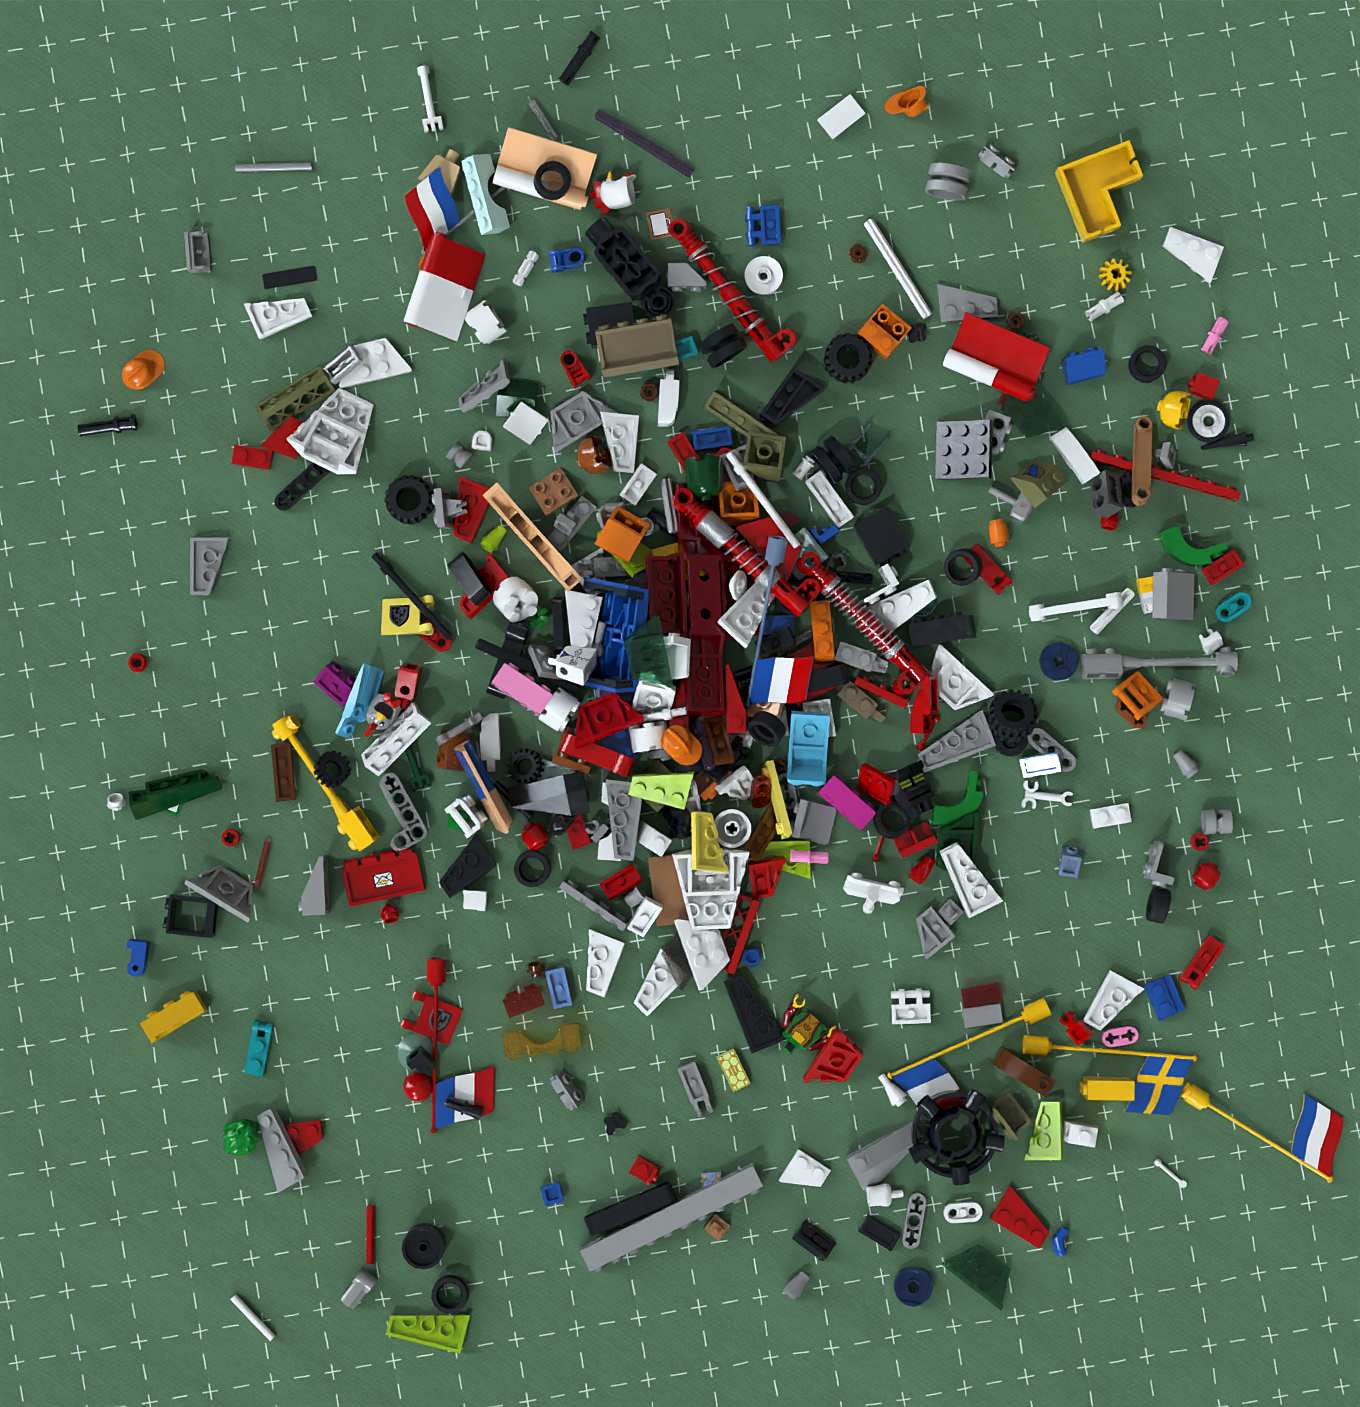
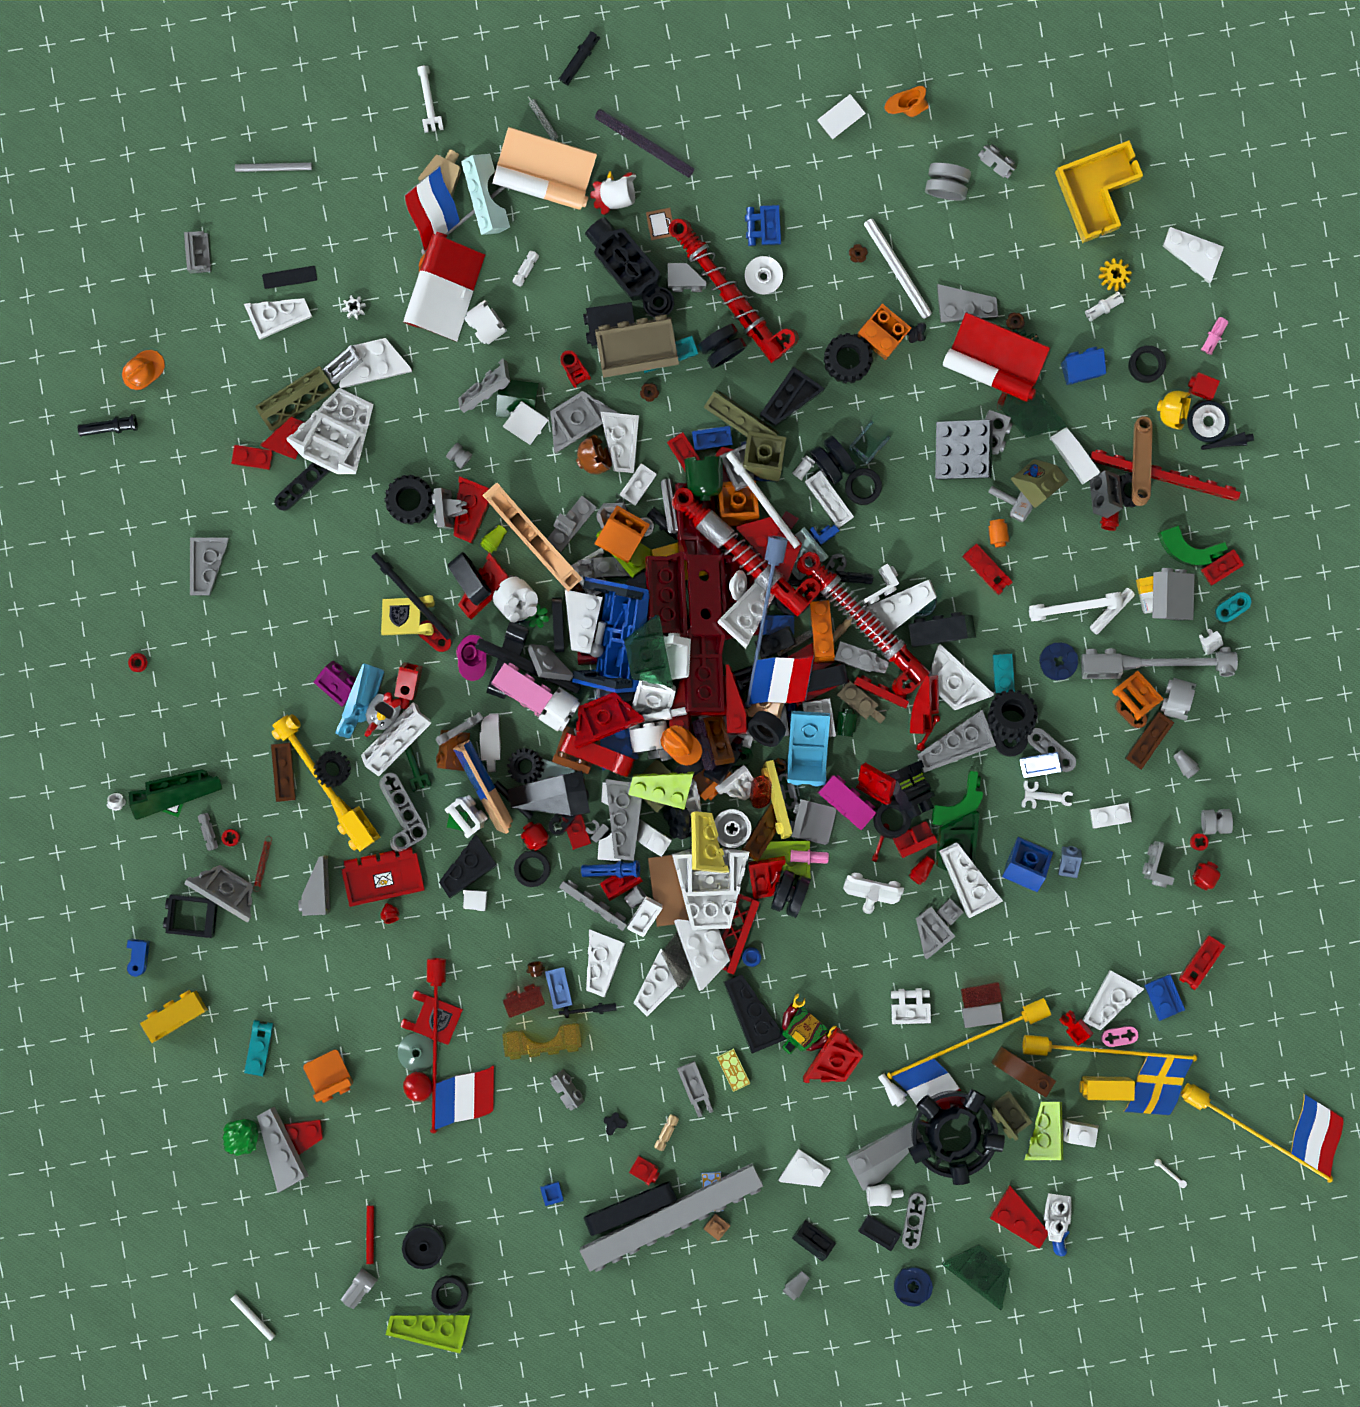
black panel [406,1045,437,1074] -> none
black axle [445,1096,484,1120] -> none
white tile [471,431,492,451] -> none
medium nougat hinge [528,468,579,516] -> none
black tyre [533,161,571,200] -> none
blue piece [547,248,585,273] -> none
white torso [548,646,597,686] -> none
white piece [658,369,679,427] -> none
black brick [853,506,910,567] -> none
white plate [943,1201,982,1223] -> none
black tyre [944,548,983,586] -> none
black tyre [1146,887,1171,924] -> none
light grey tile [1153,442,1177,469] -> none
none -> light grey axle [198,813,218,851]
none -> orange bracket [303,1049,354,1103]
none -> white gear [342,295,366,320]
none -> dark pink piece [456,635,486,681]
none -> black piece [559,1003,617,1018]
none -> blue pin [581,860,641,878]
none -> tan axle [654,1114,679,1151]
none -> black wheel [771,869,811,918]
none -> tan piece [833,615,853,644]
none -> dark green brick [836,709,858,737]
none -> teal plate [992,654,1015,693]
none -> blue slope [1002,837,1053,892]
none -> white connector [1044,1193,1071,1242]
none -> reddish brown plate [1125,712,1174,770]

